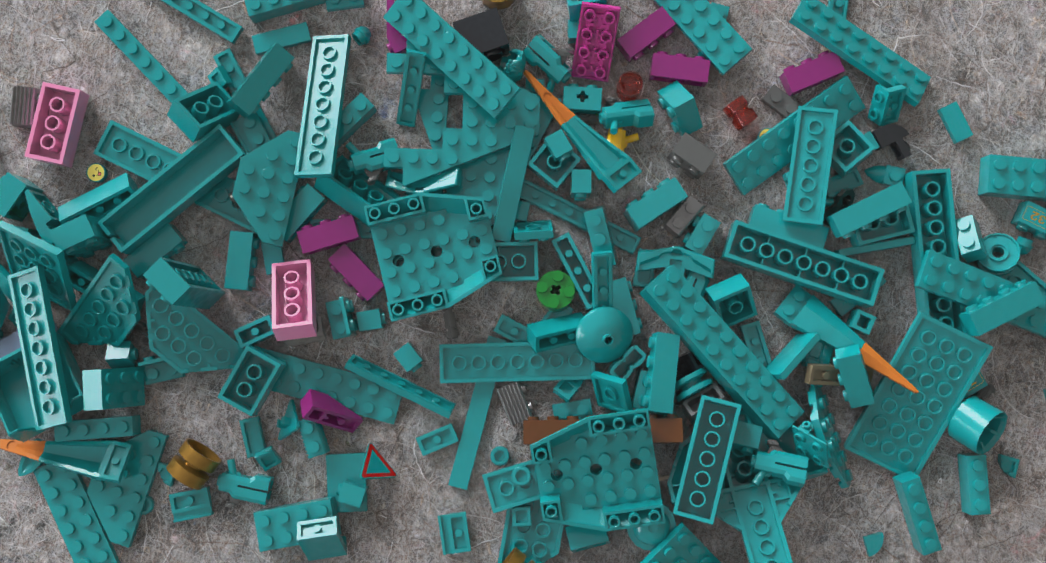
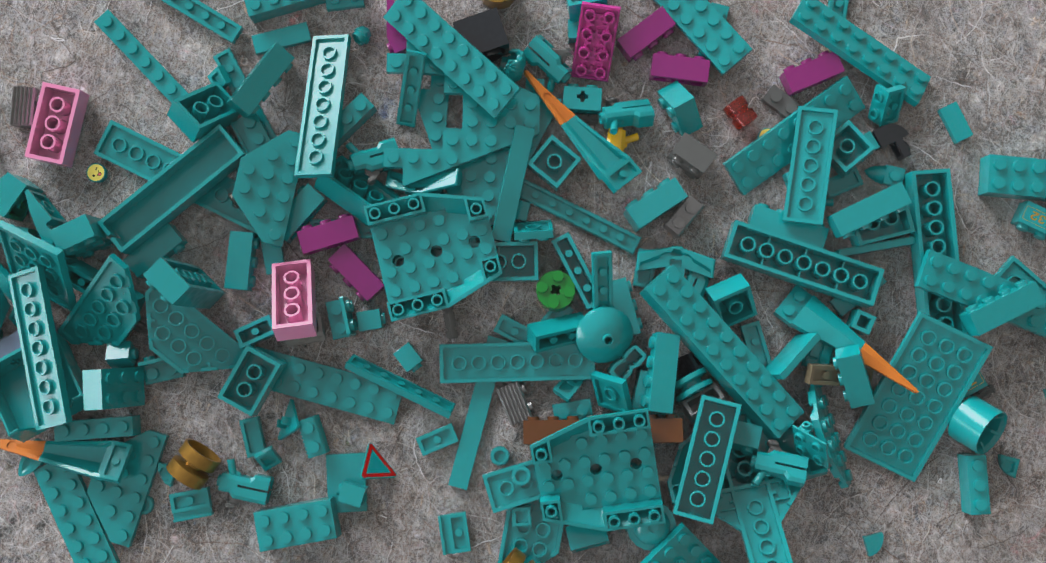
teal brick [58,172,138,224] -> none
teal panel [297,516,347,561] -> none
magenta slope [300,389,363,433] -> none
teal brick [544,129,573,162] -> none
teal brick [570,169,592,201] -> none
teal brick [584,205,617,265] -> none
clear red wheel [616,71,643,101] -> none
teal brick [682,213,721,255] -> none
pearl dark grey piece [823,188,855,227] -> none
teal brick [892,471,942,556] -> none
brick [956,215,987,263] -> none
teal wheel [976,233,1021,277] -> none
teal plate [1015,236,1034,255] -> none

